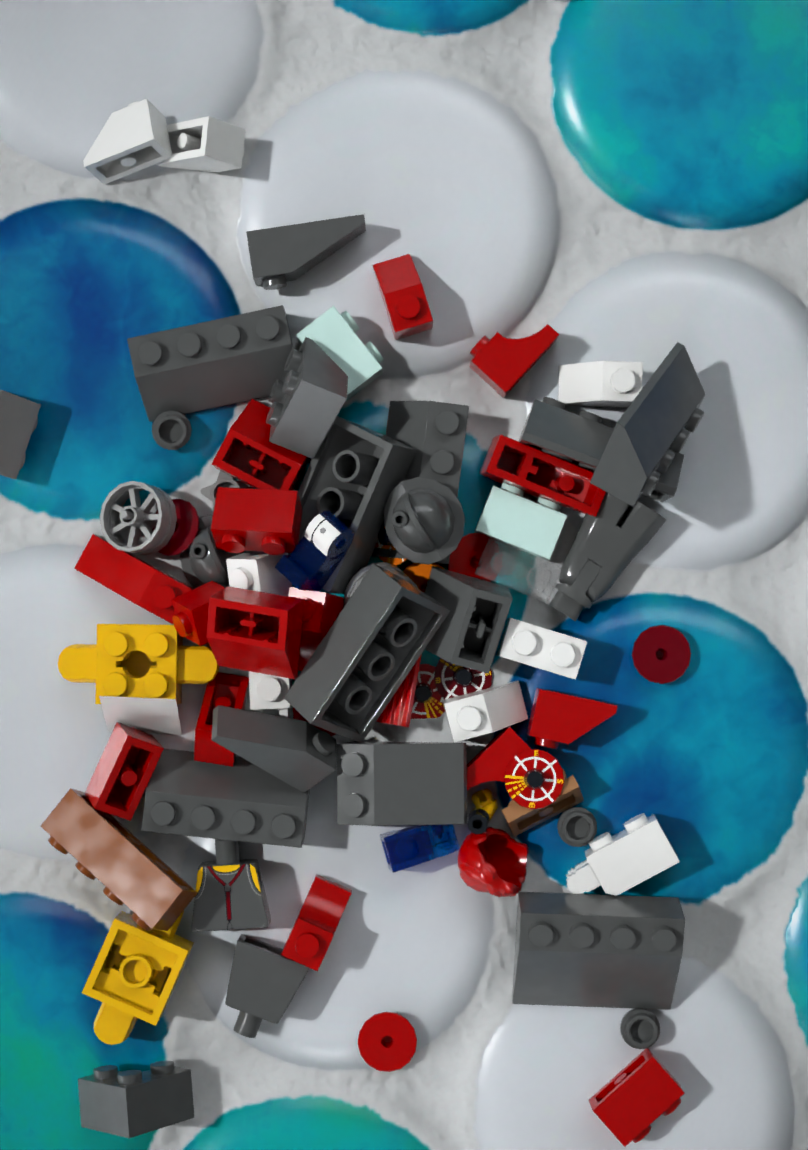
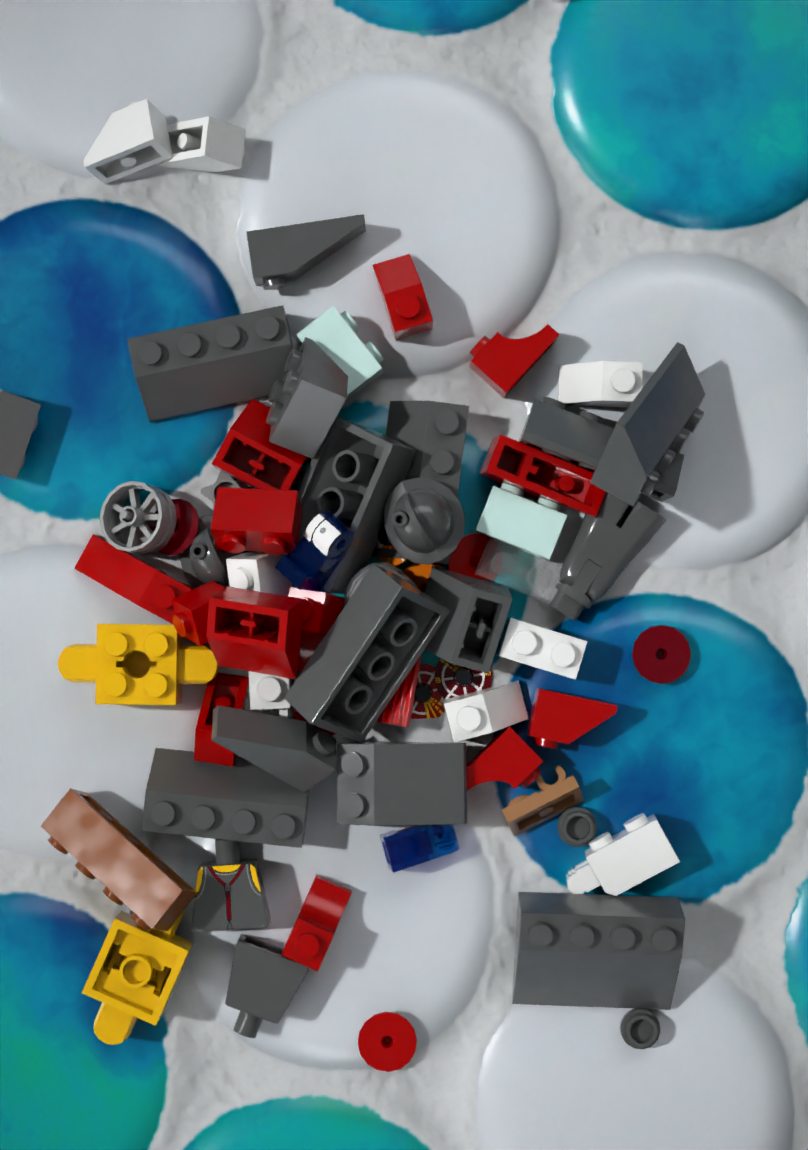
dark grey brick [78,1061,194,1138] -> none
red brick [84,722,164,821] -> none
white sticker [99,696,182,735] -> none
dark grey plate [152,410,192,450] -> none
red hair [458,827,528,897] -> none
arm [467,788,498,834] -> none
red piece [504,749,564,809] -> none
red brick [589,1048,685,1147] -> none

